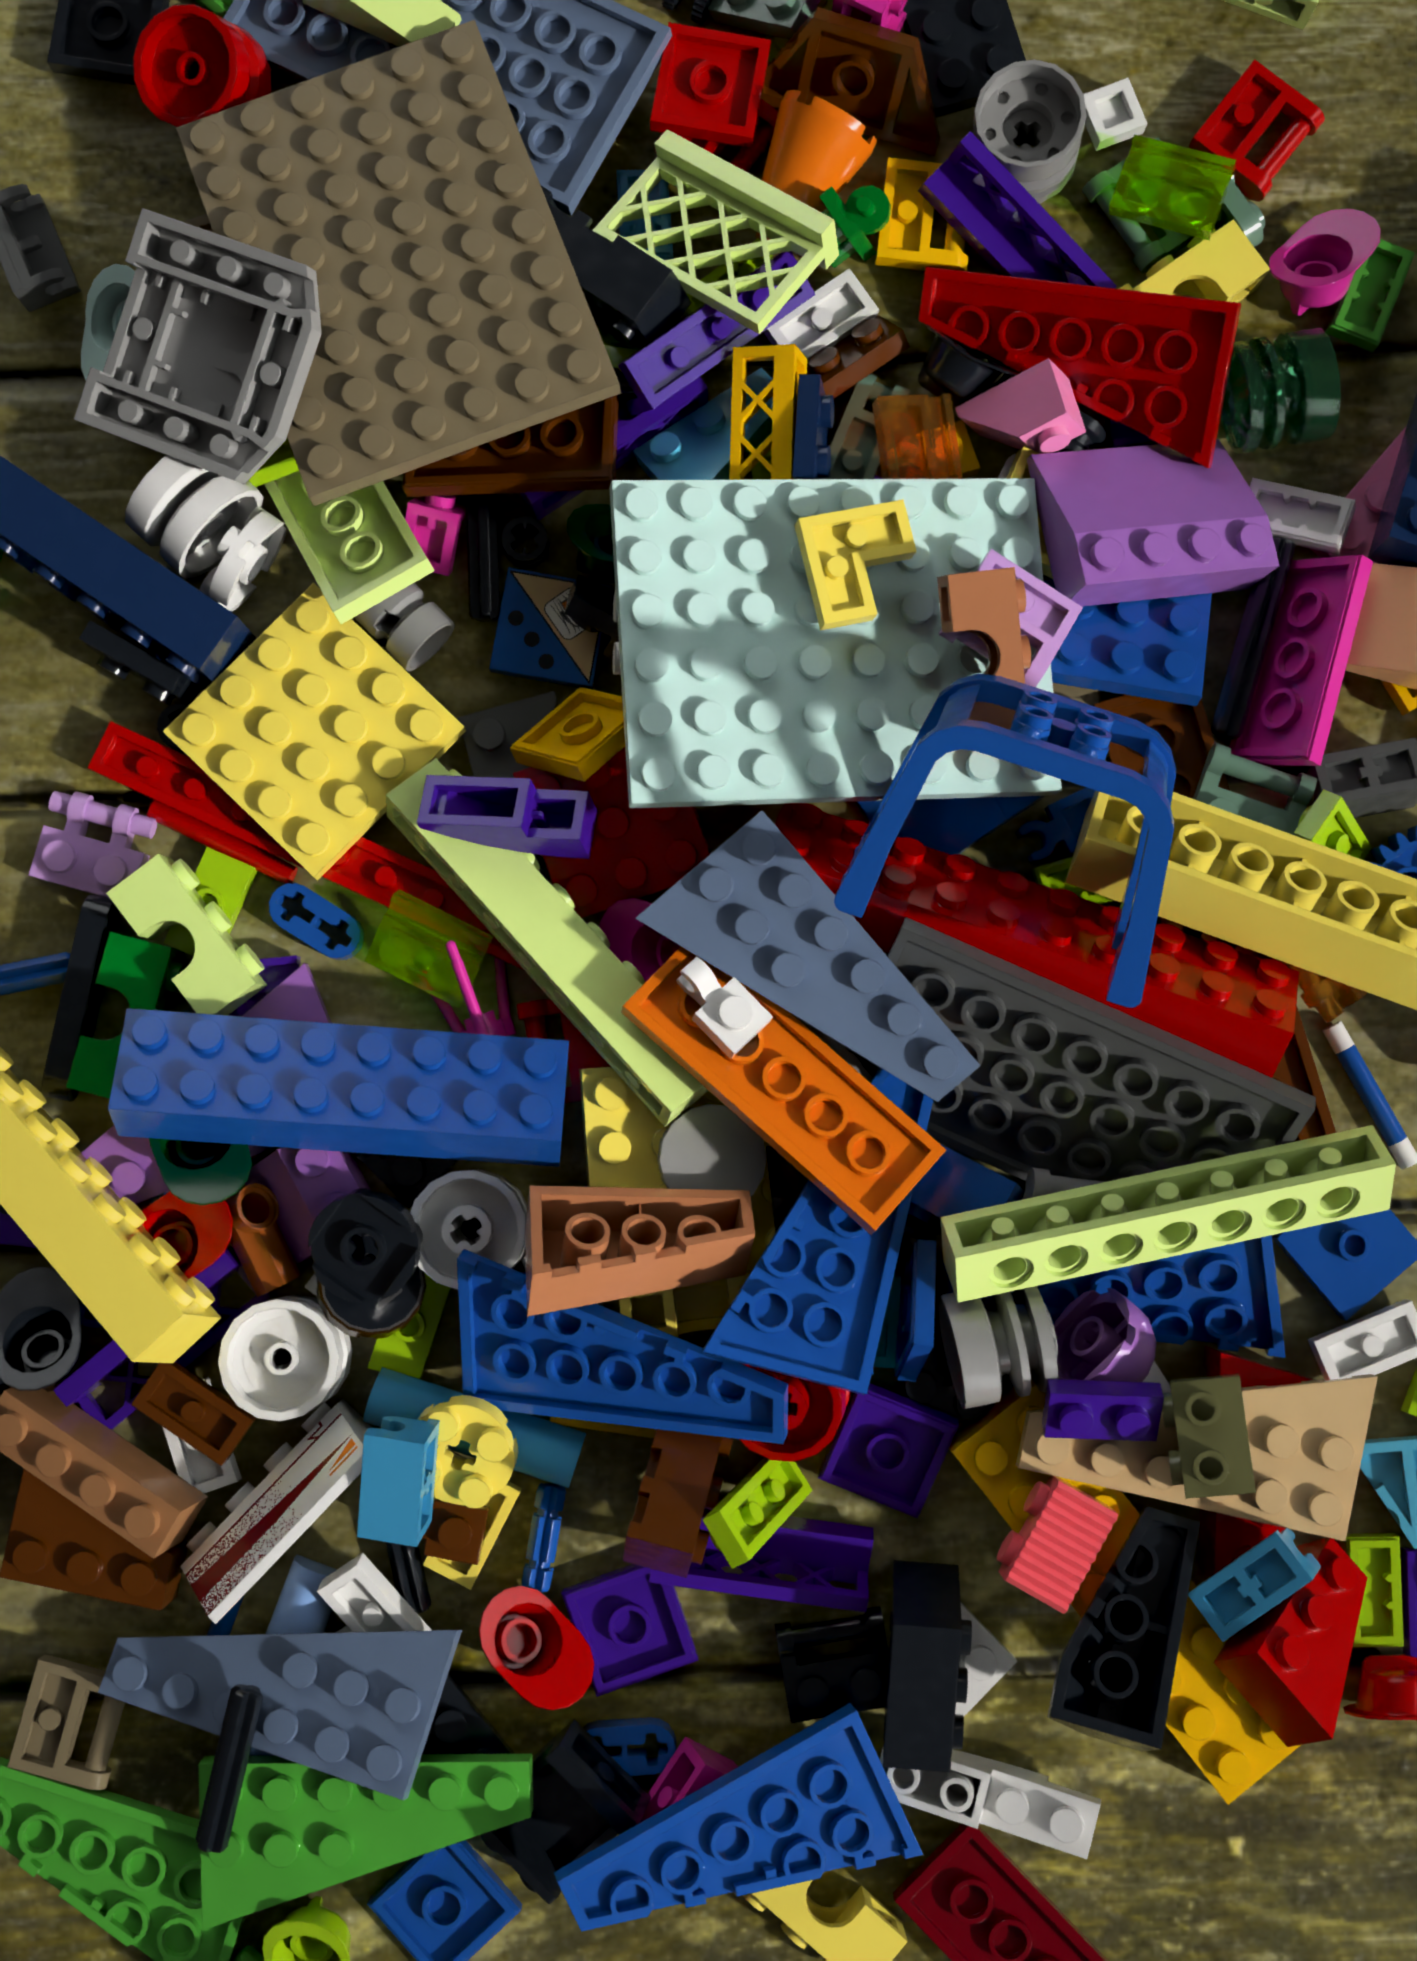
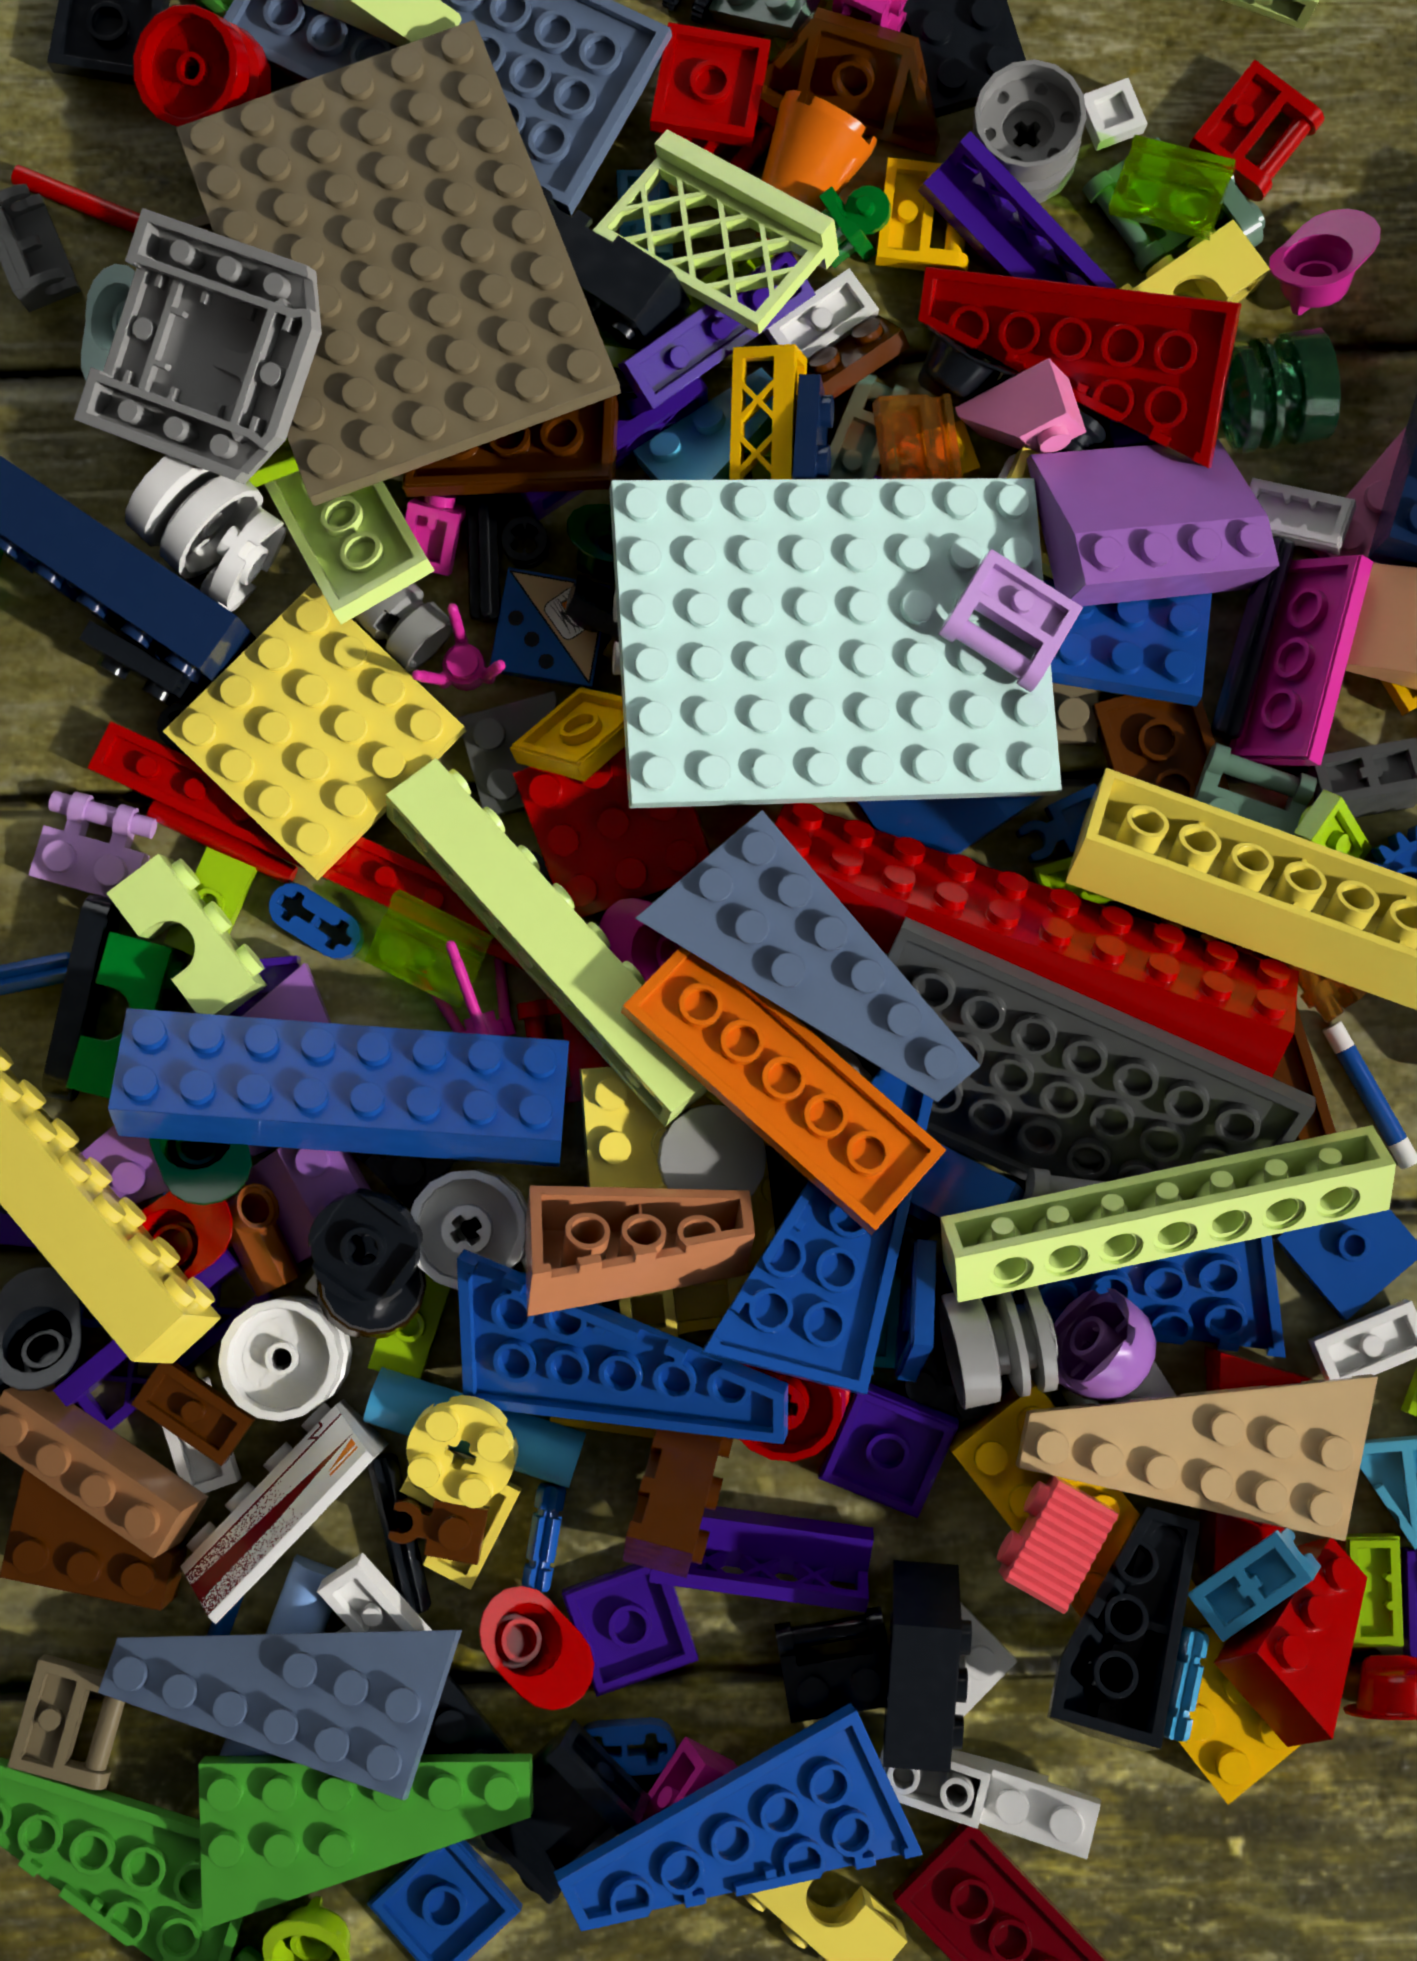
black axle [196,1684,263,1853] -> none
dark azure hinge [357,1416,440,1547] -> none
dark purple slope [417,775,598,859] -> none
white plate [676,956,773,1059] -> none
lime plate [702,1457,813,1569] -> none
light yellow plate [794,499,917,631] -> none
blue windscreen [834,674,1176,1008] -> none
nougat arch [937,567,1031,730] -> none
dark purple plate [1042,1379,1164,1441] -> none
olive brick [1162,1374,1256,1499] -> none
bright green plate [1325,239,1415,352] -> none
none -> red bar [11,165,140,233]
none -> dark pink plant [412,603,506,691]
none -> dark azure axle [1164,1626,1209,1742]

